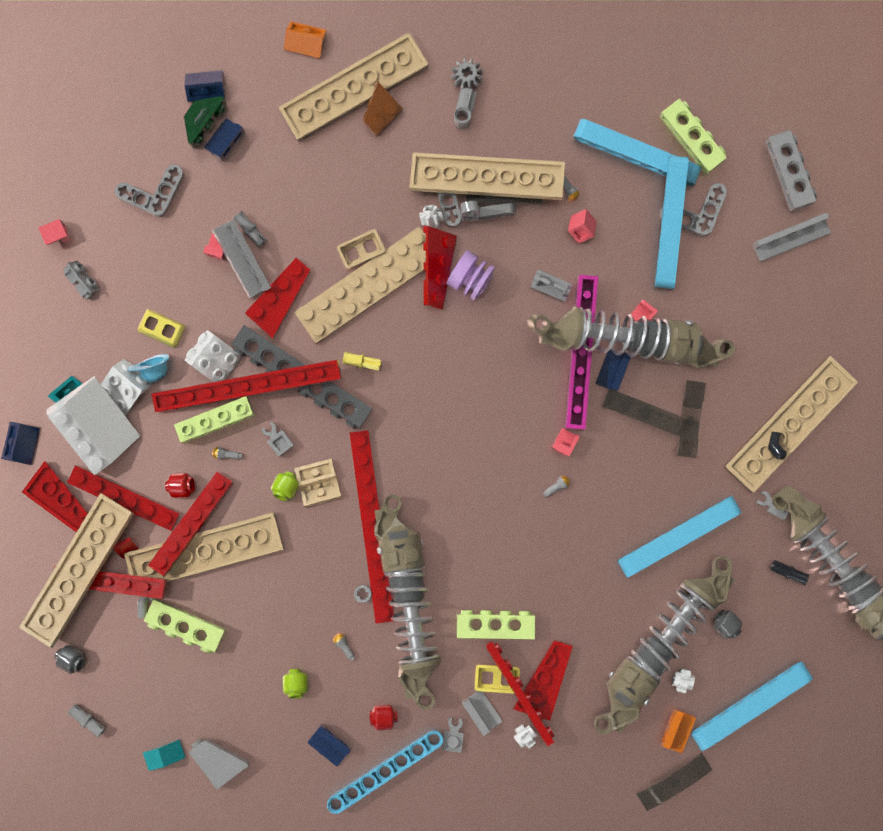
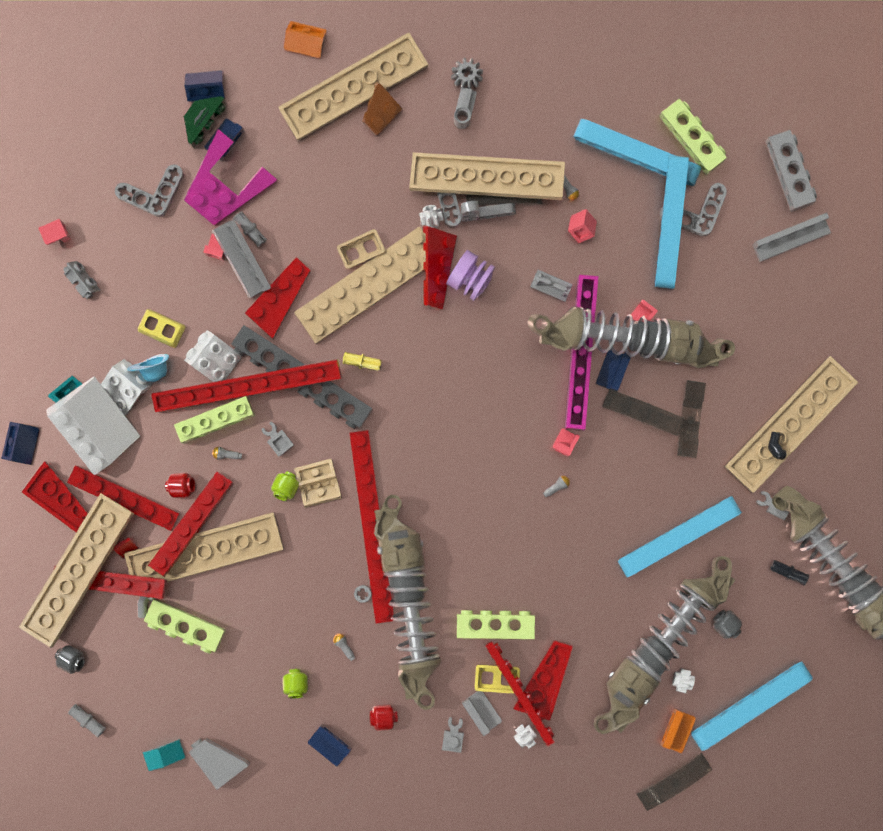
medium azure beam [327,729,443,814] -> none
none -> dark pink wing [184,129,277,225]

